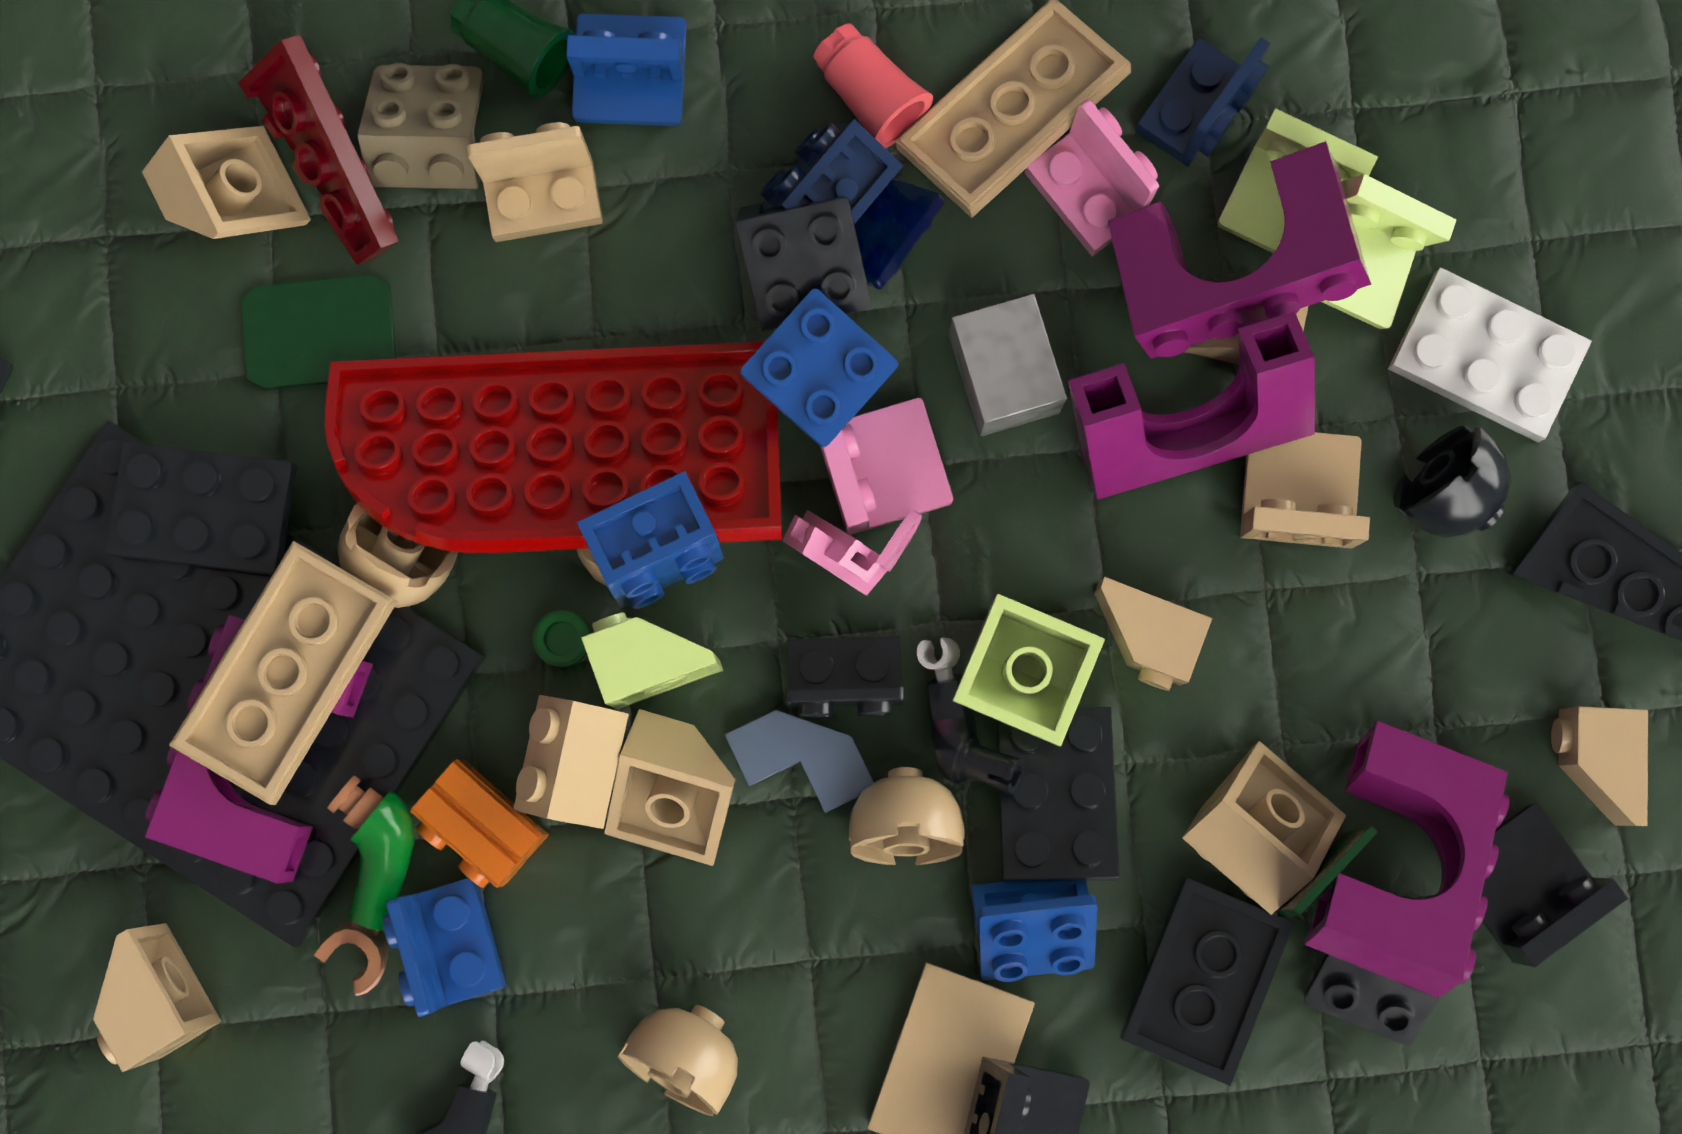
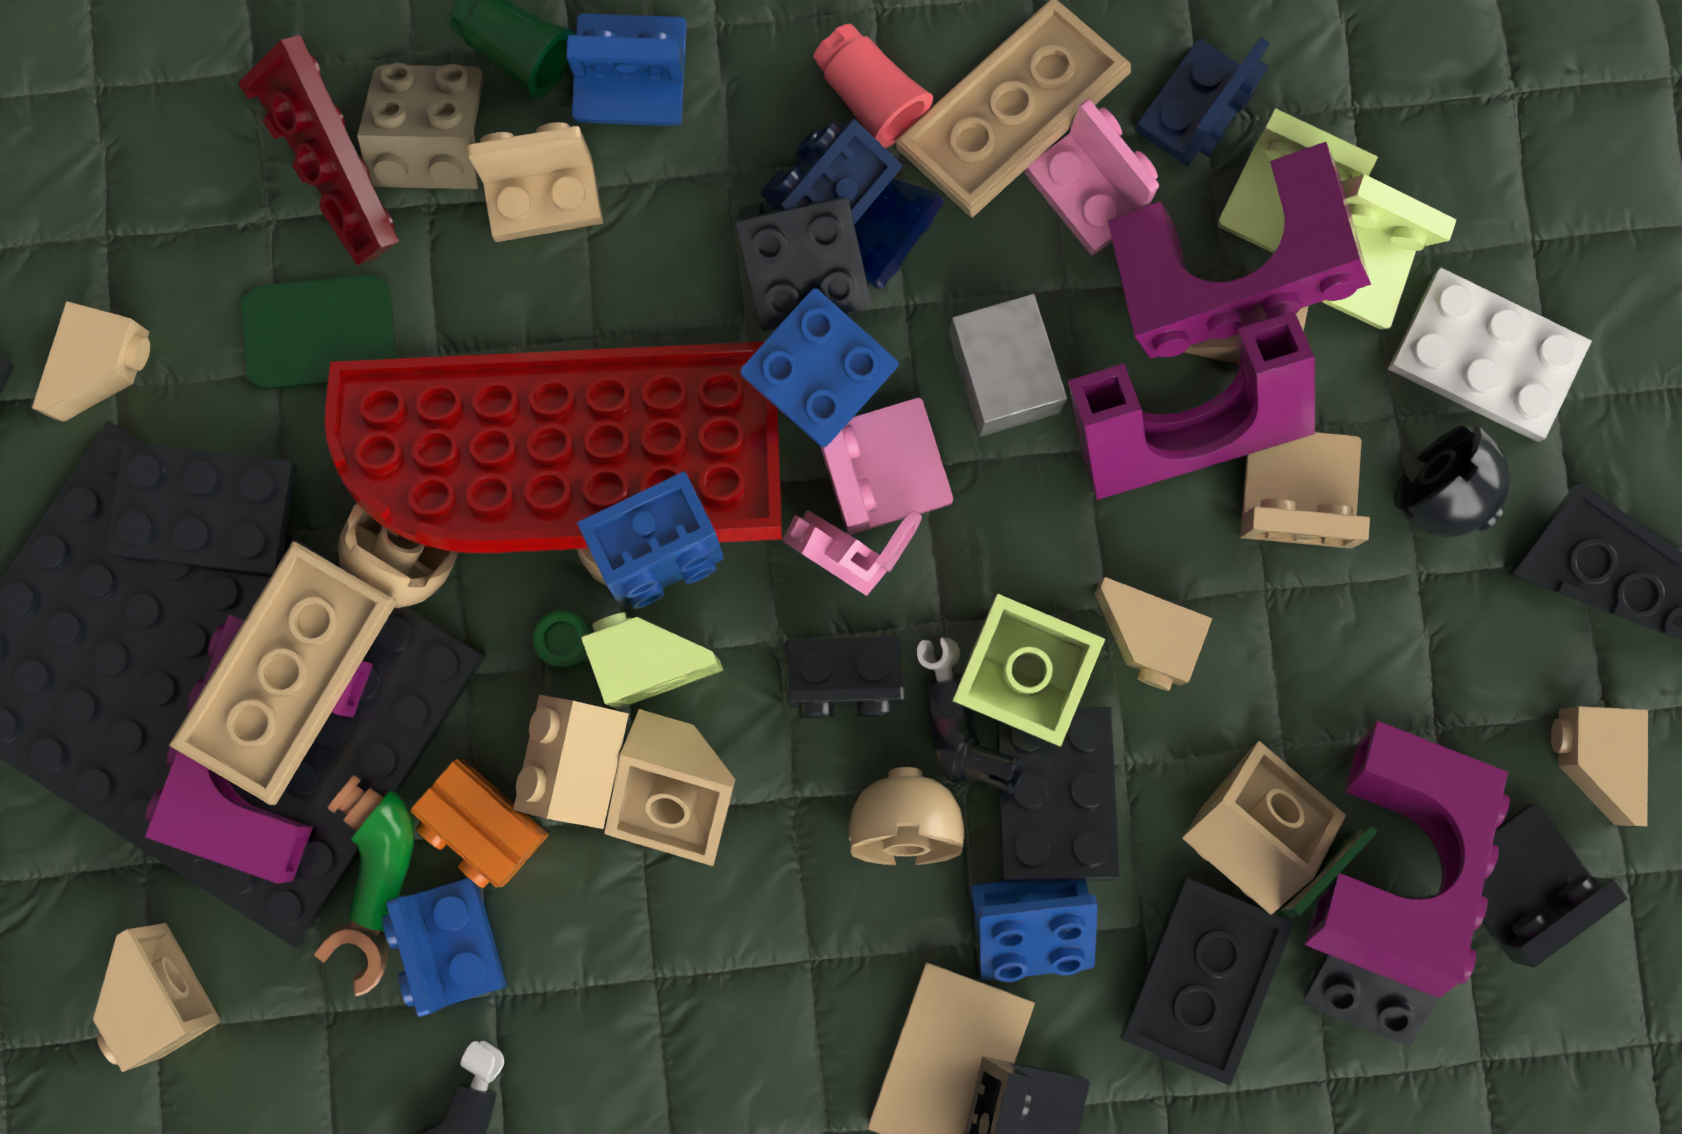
tan slope [142,126,311,239] -> none
tan cylinder [618,1005,738,1116] -> none
sand blue tile [725,710,873,813] -> none
none -> tan slope [32,301,150,422]

